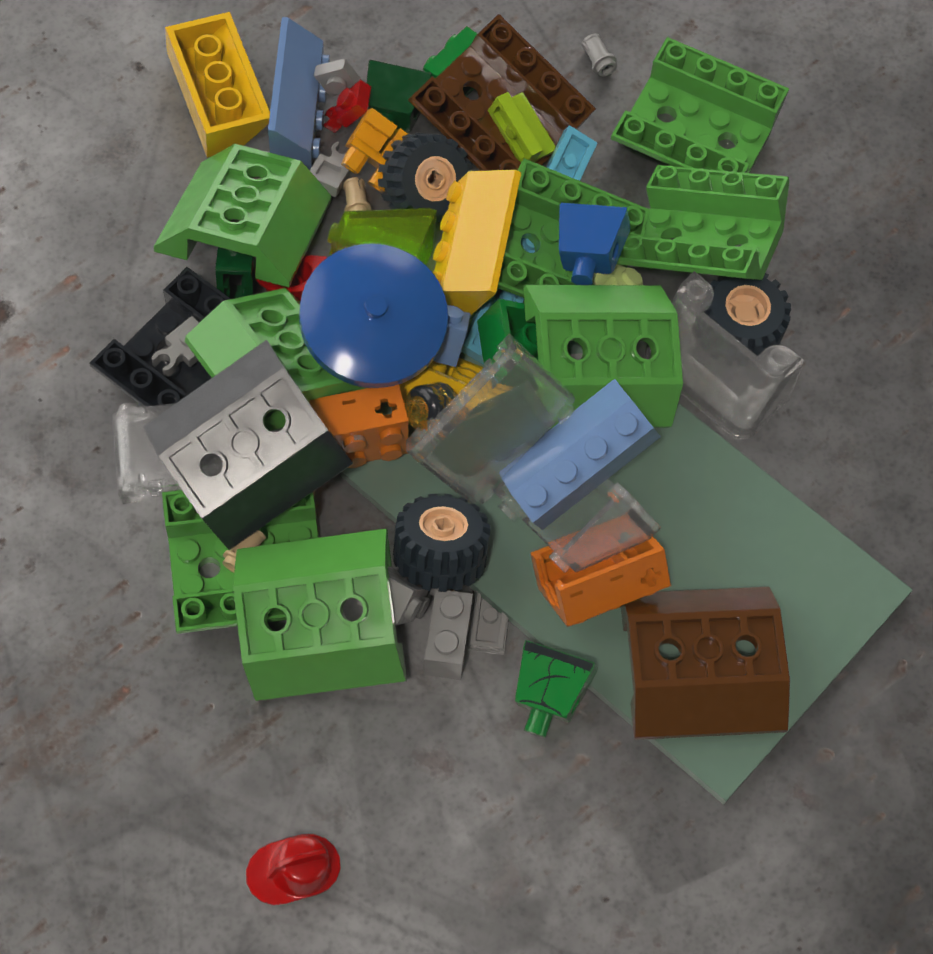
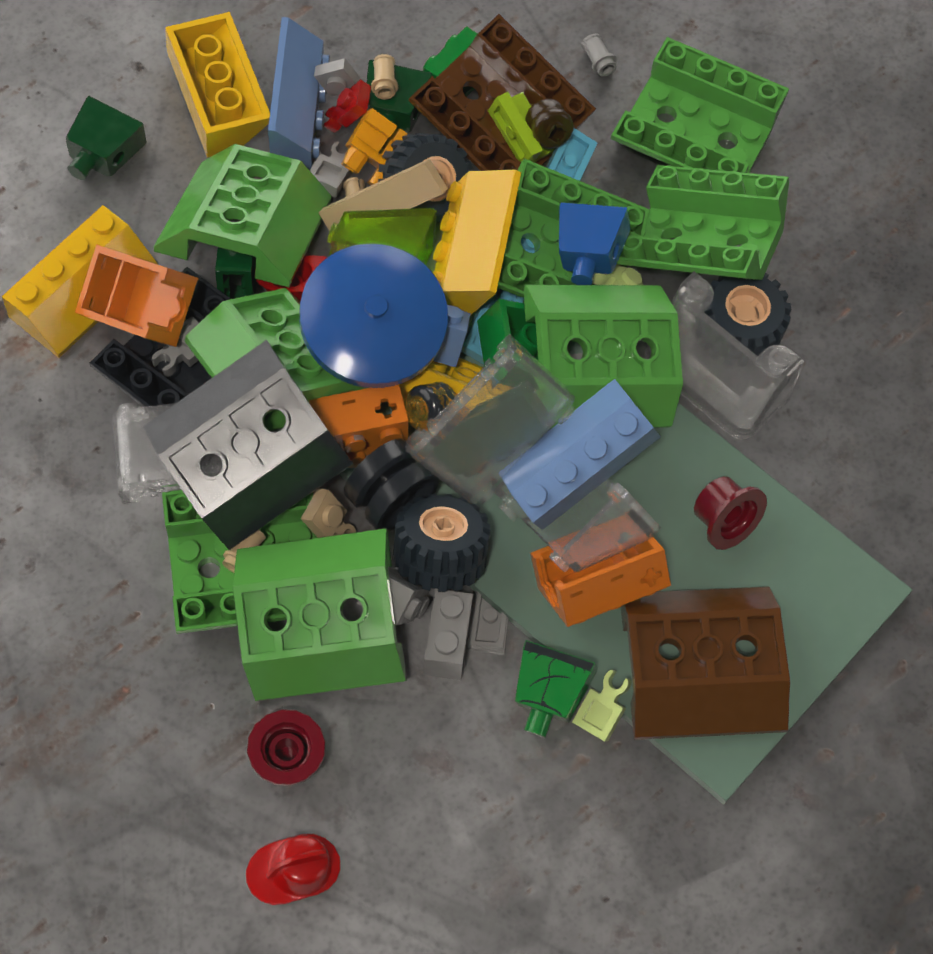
none -> yellow slope [2,205,158,358]
none -> dark green torso [66,96,147,180]
none -> orange piece [75,244,198,347]
none -> dark red piece [247,710,325,786]
none -> tan plate [301,488,356,538]
none -> tan tile [318,158,448,242]
none -> black wheel [343,438,440,532]
none -> tan pin [371,54,398,100]
none -> dark brown piece [525,98,573,149]
none -> yellowish green plate [572,670,632,742]
none -> dark red piece [694,476,767,550]

